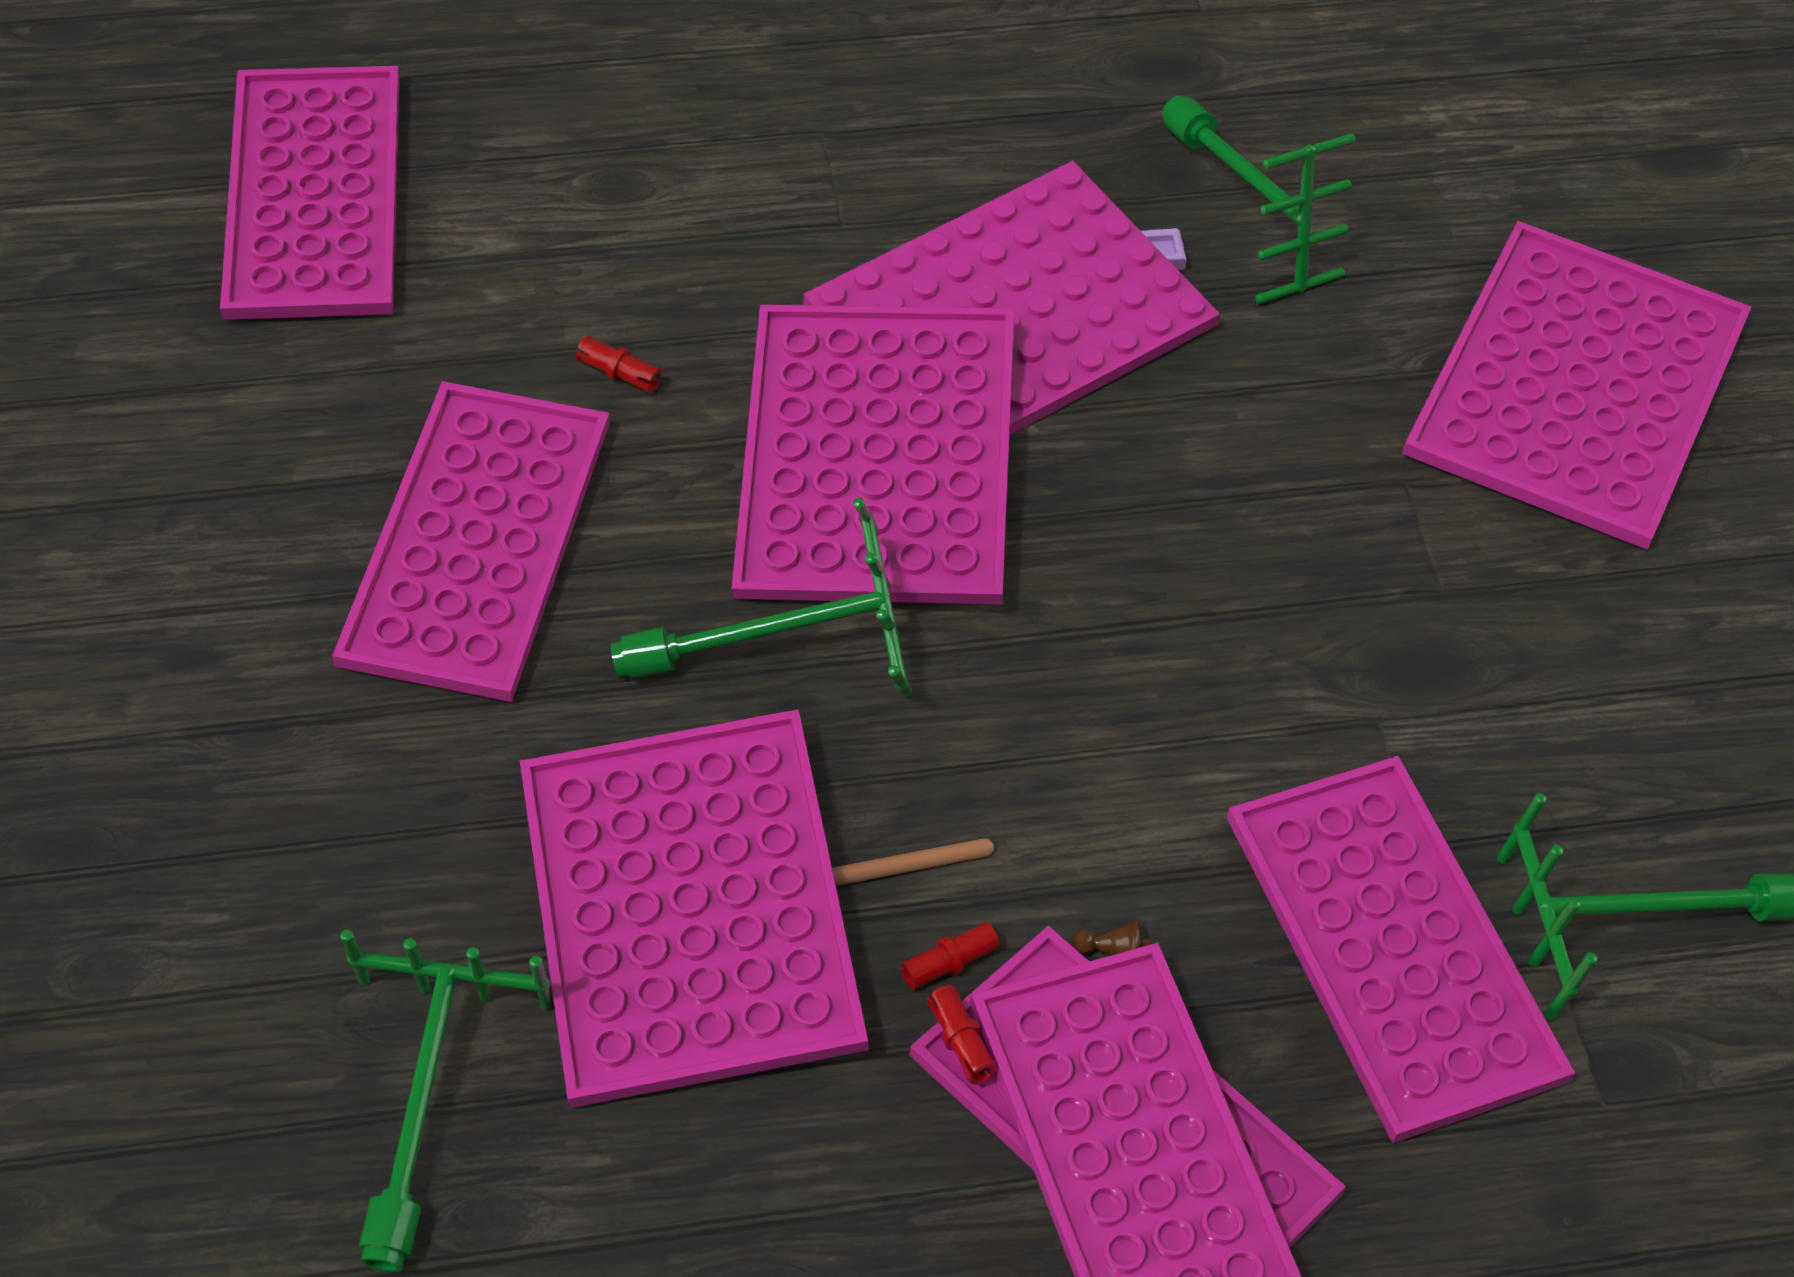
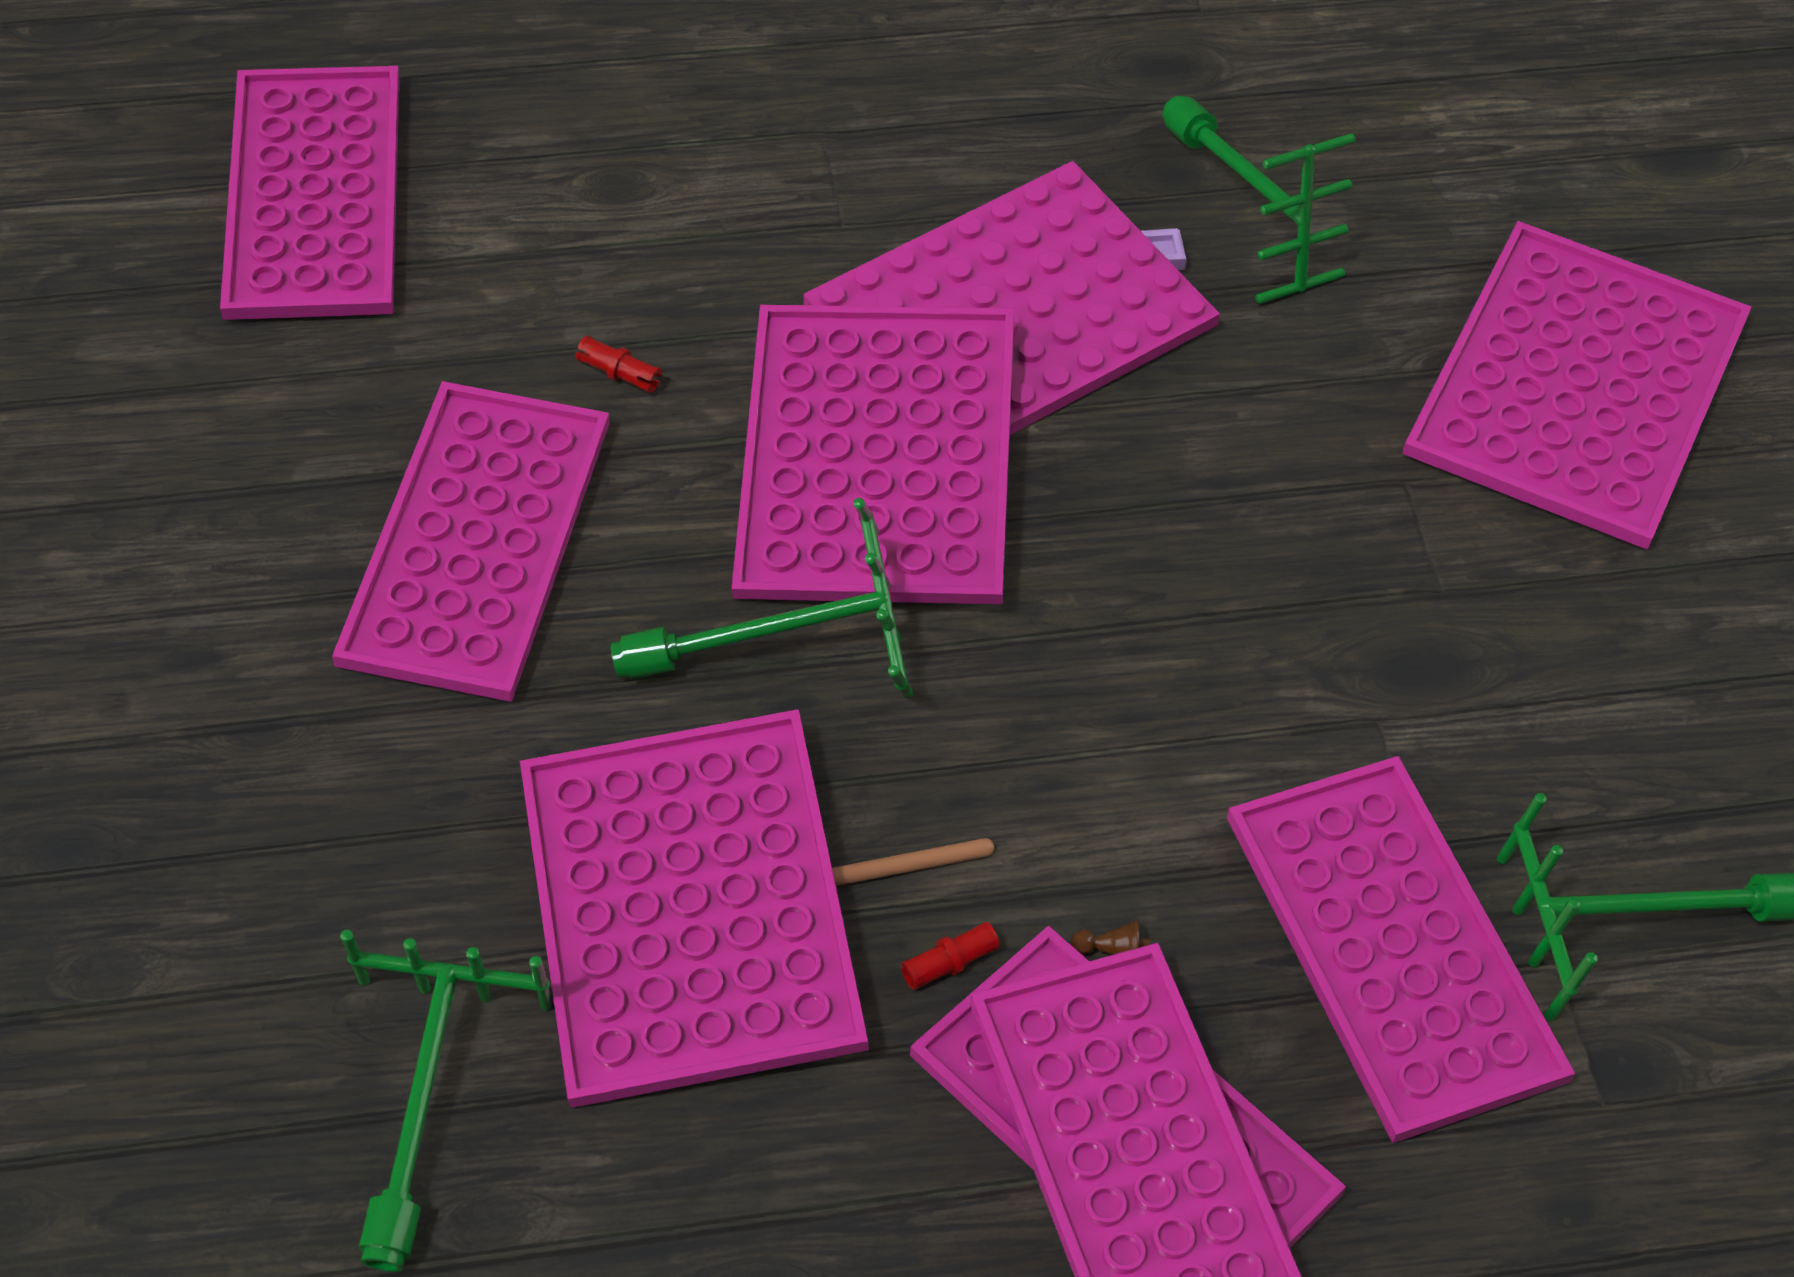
red pin [927,985,998,1085] -> none

